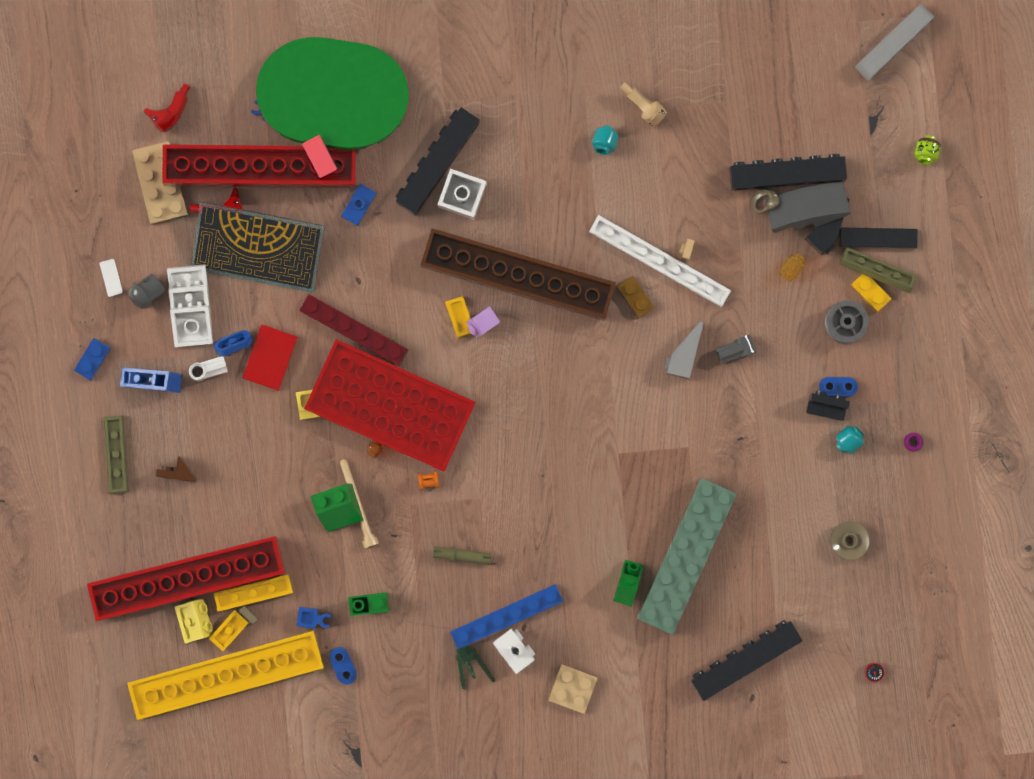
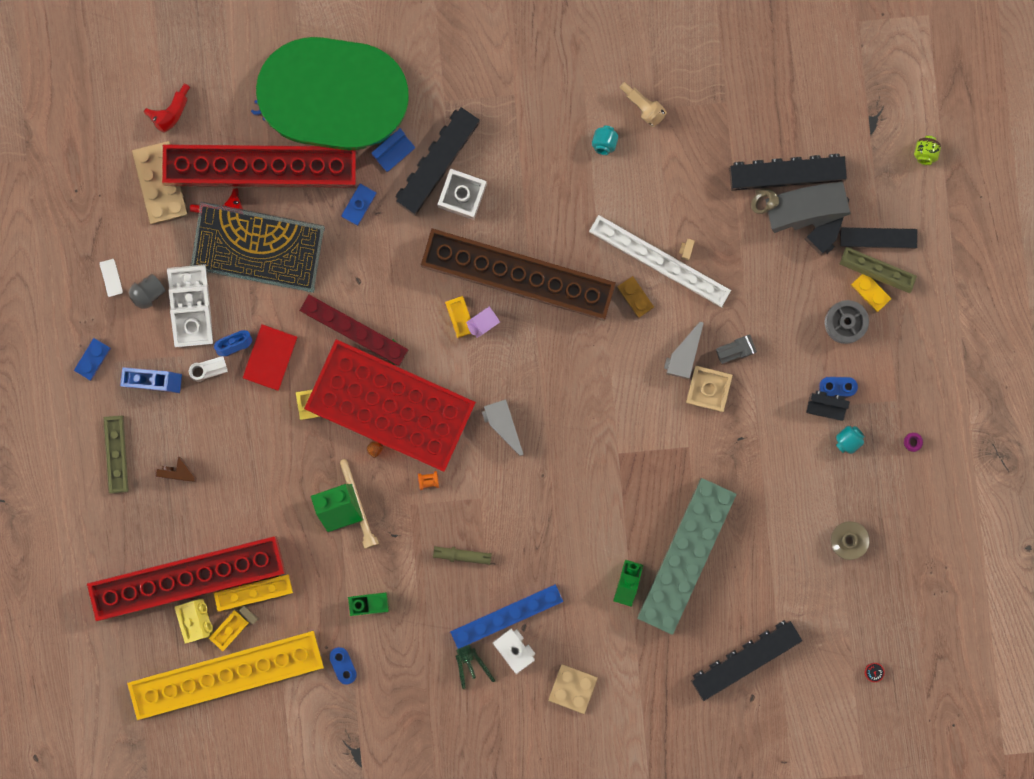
blue plate [296,607,332,629] -> none
coral tile [302,135,338,178] -> none
clear yellow brick [779,253,806,282] -> none
light grey beam [855,3,934,81] -> none
none -> blue panel [371,128,415,172]
none -> light grey slope [482,400,524,456]
none -> tan plate [686,366,733,412]

